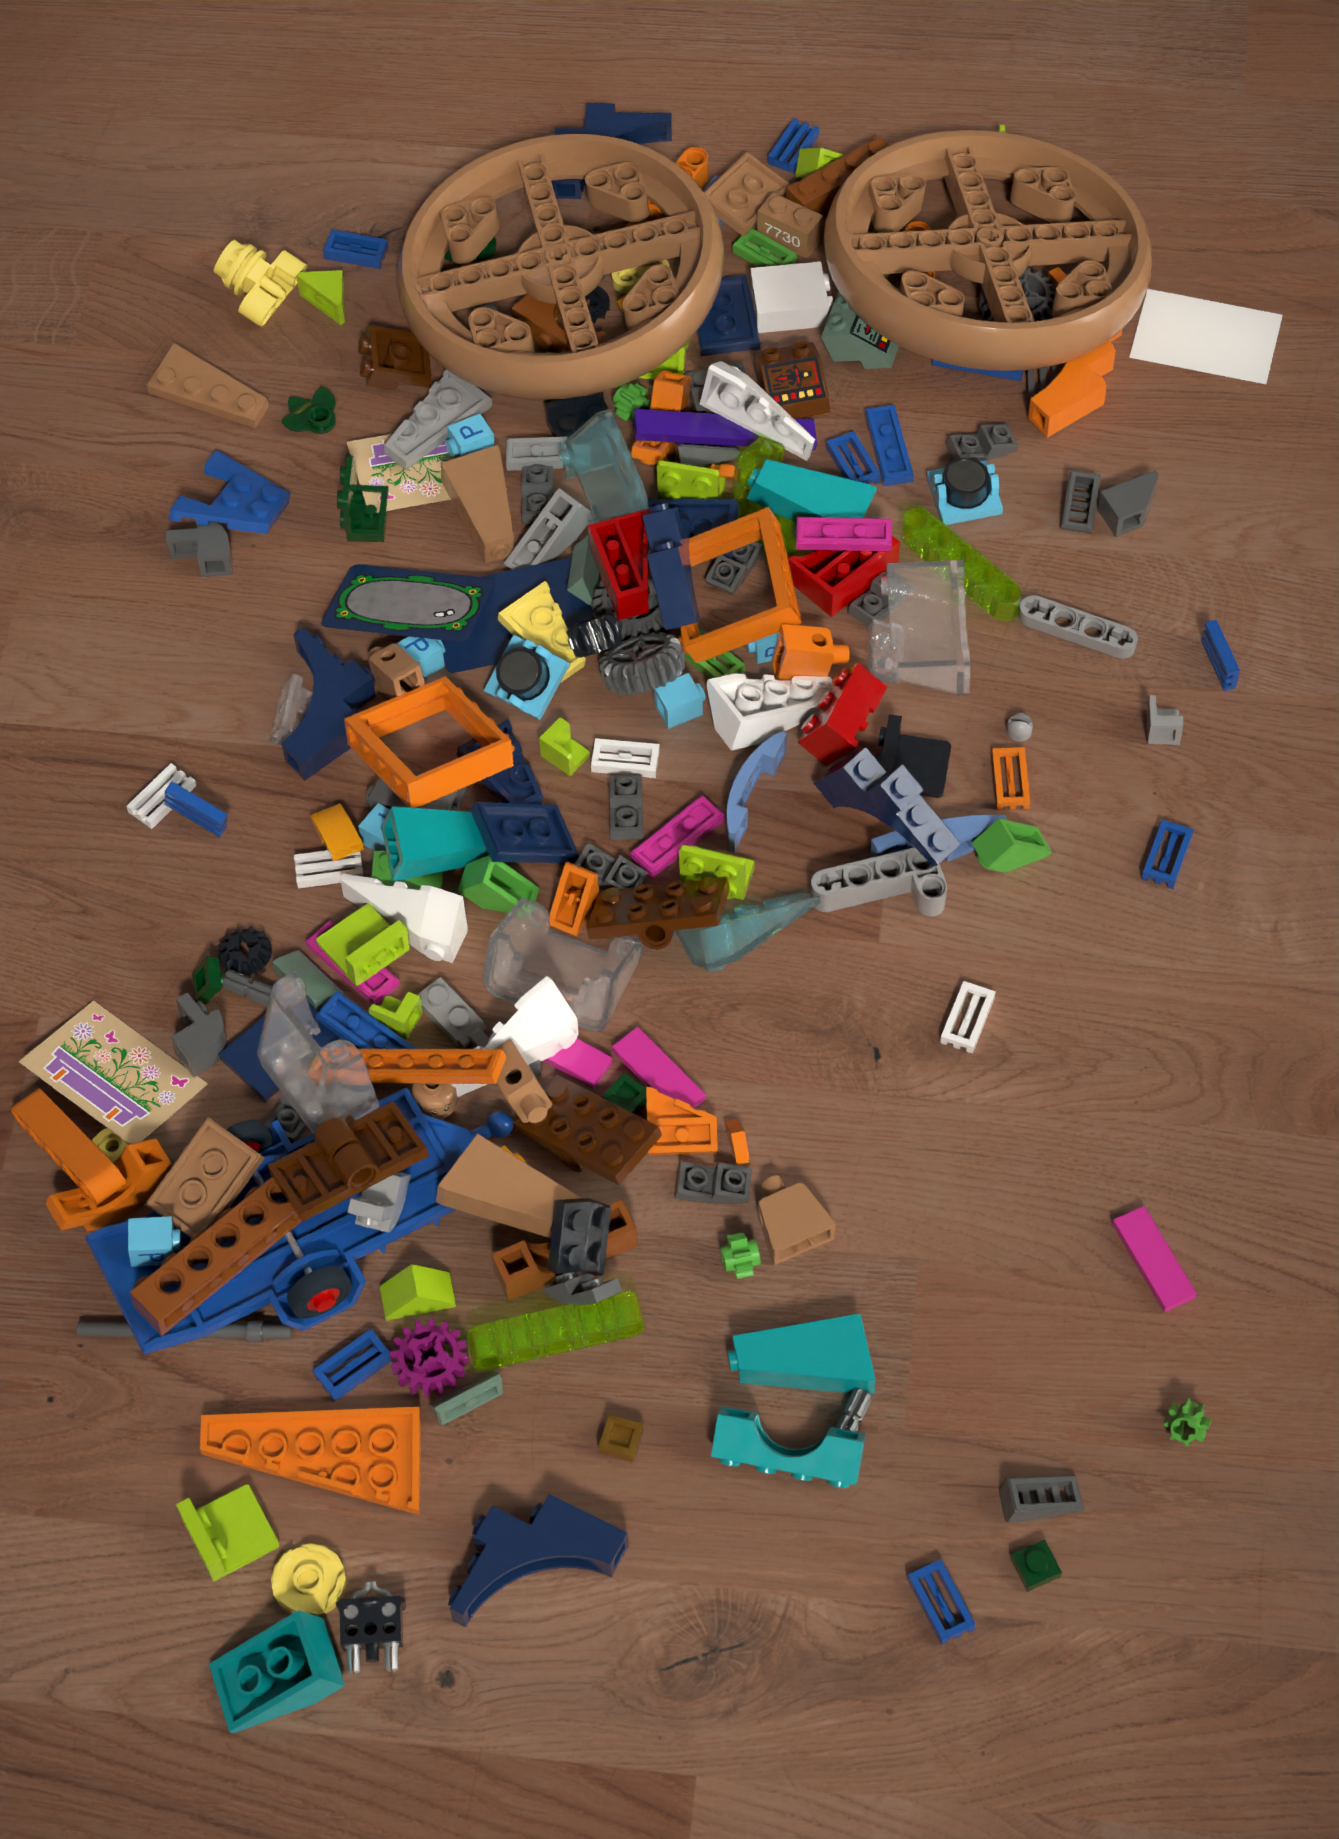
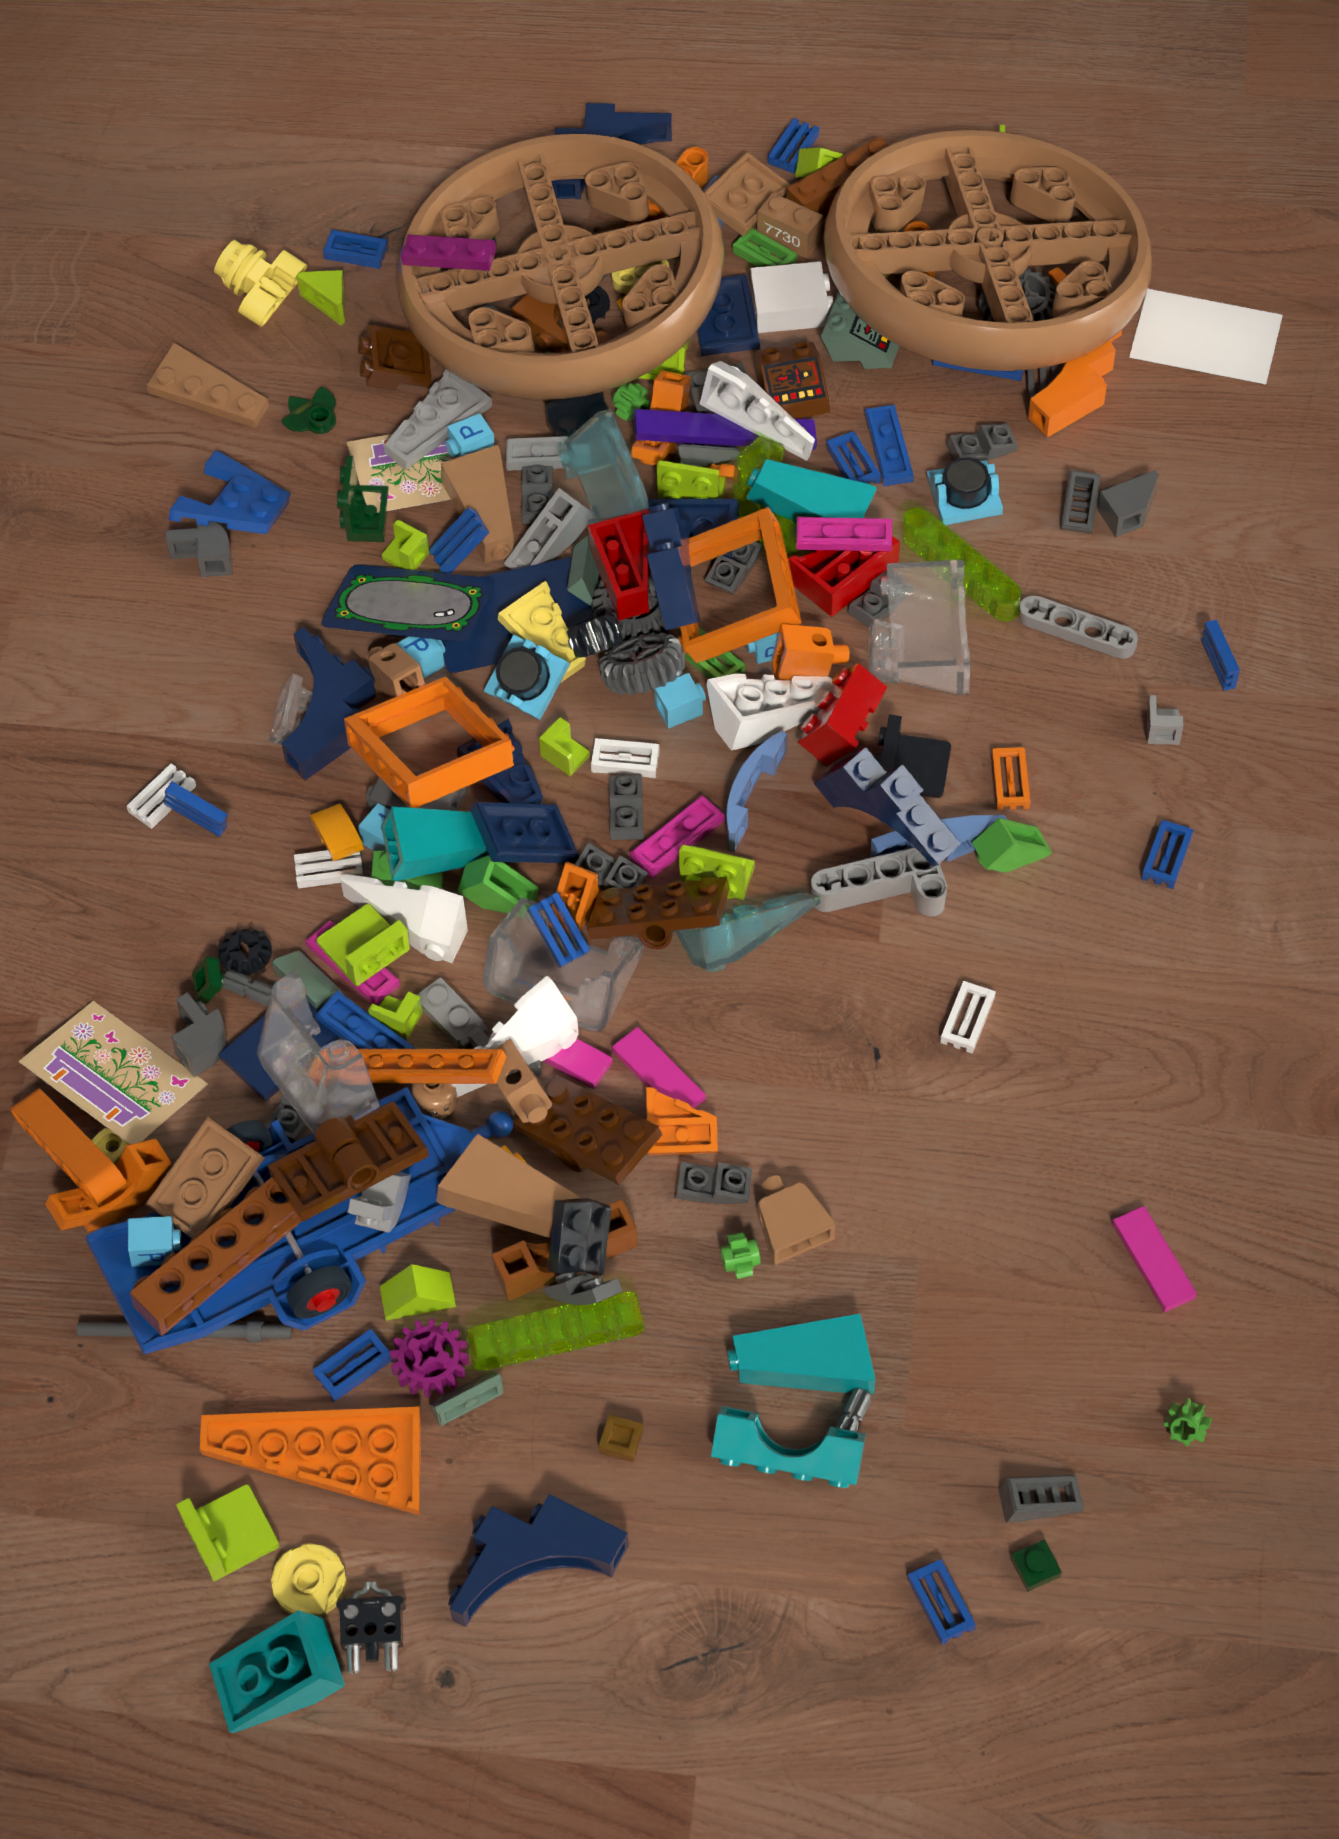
dark green plate [602,1073,647,1115] -> none
orange tile [725,1119,750,1165] -> none
light grey hinge [1006,713,1033,741] -> none
none -> lime panel [382,520,429,570]
none -> magenta plate [401,235,497,271]
none -> blue tile [429,508,489,574]
none -> blue tile [527,892,590,968]

